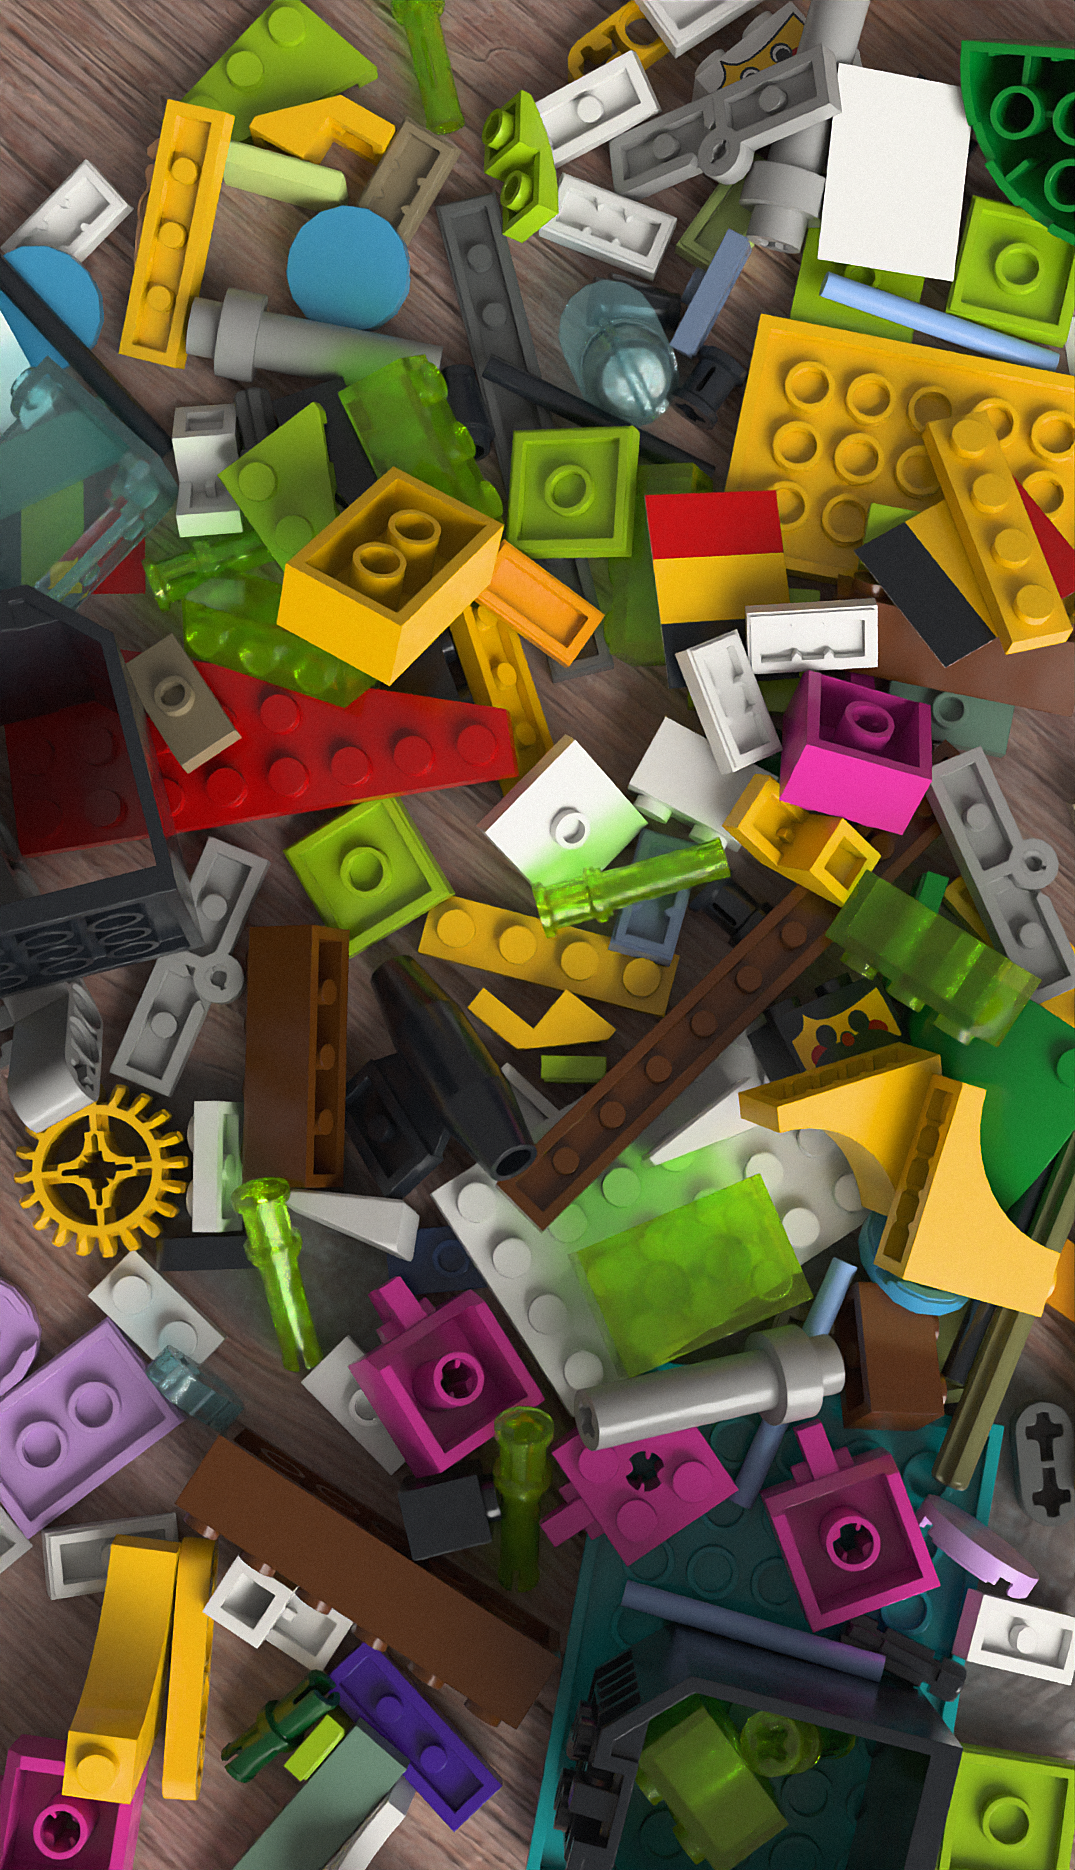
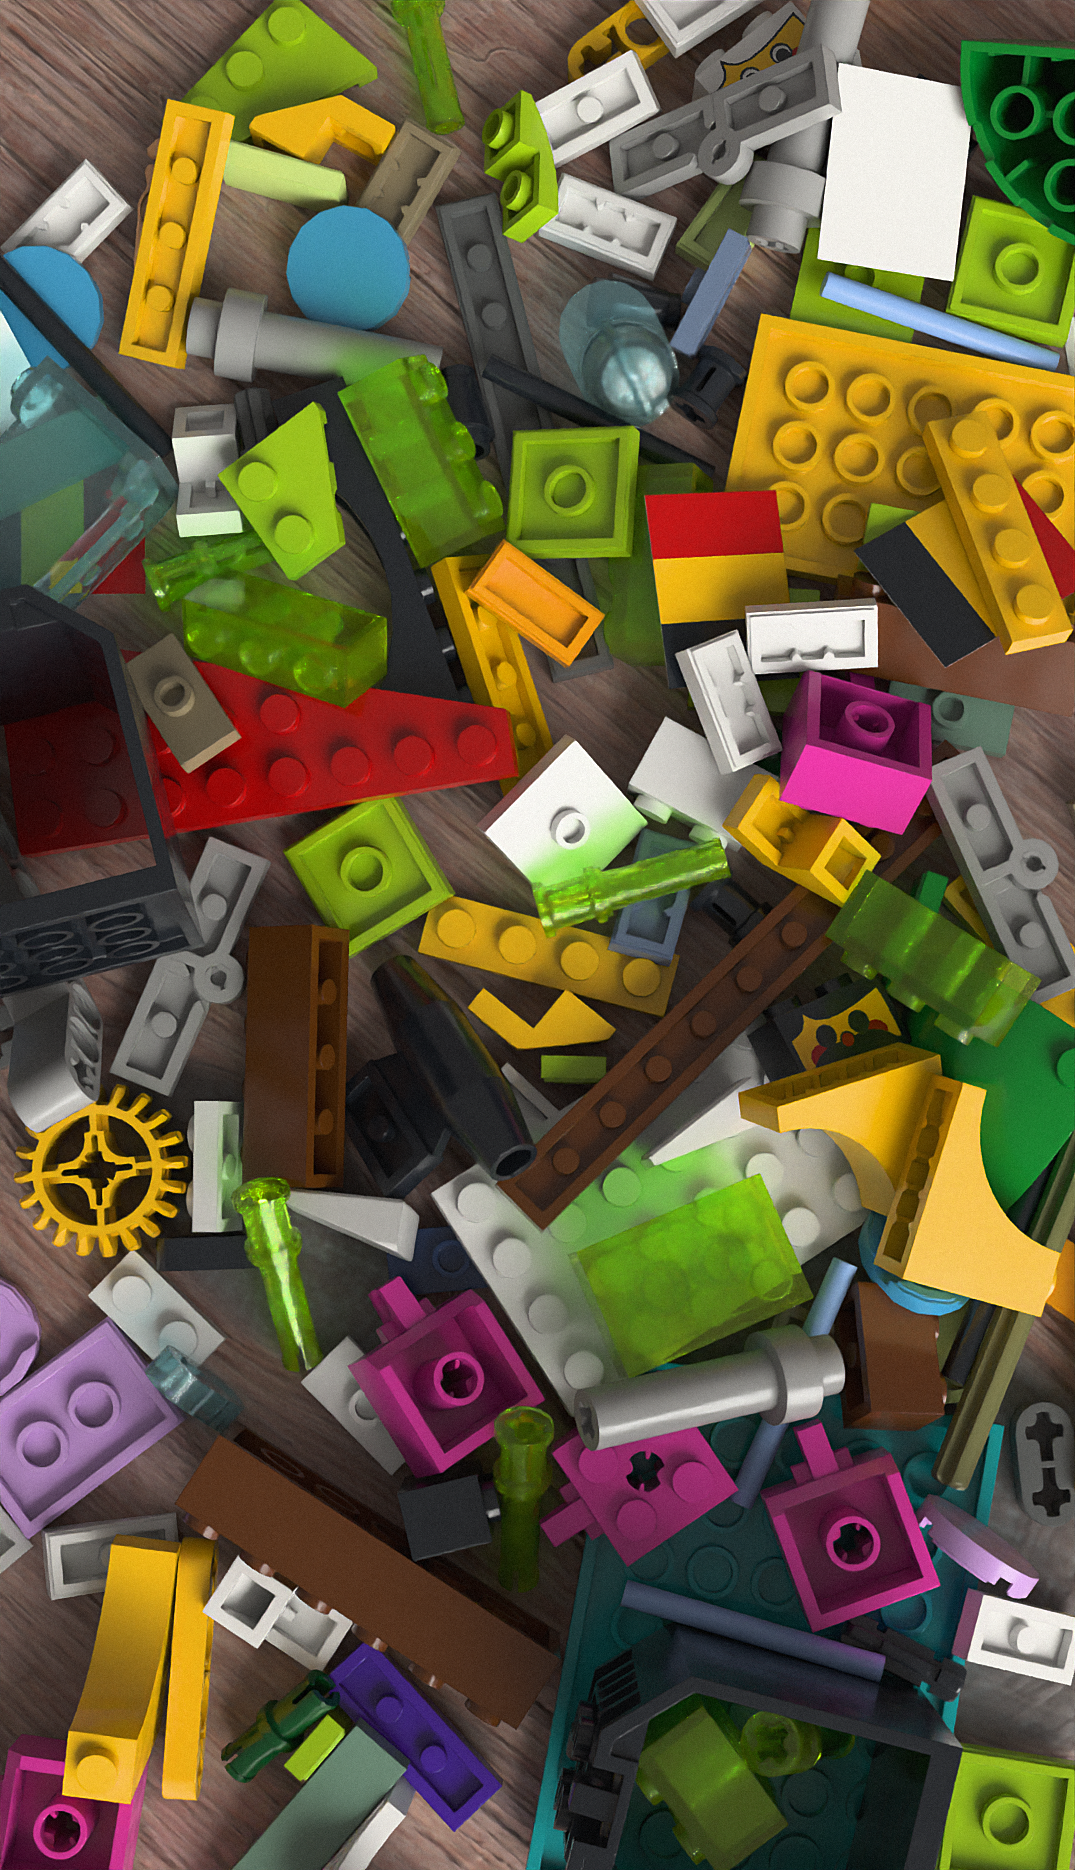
yellow brick [277,466,504,686] -> none

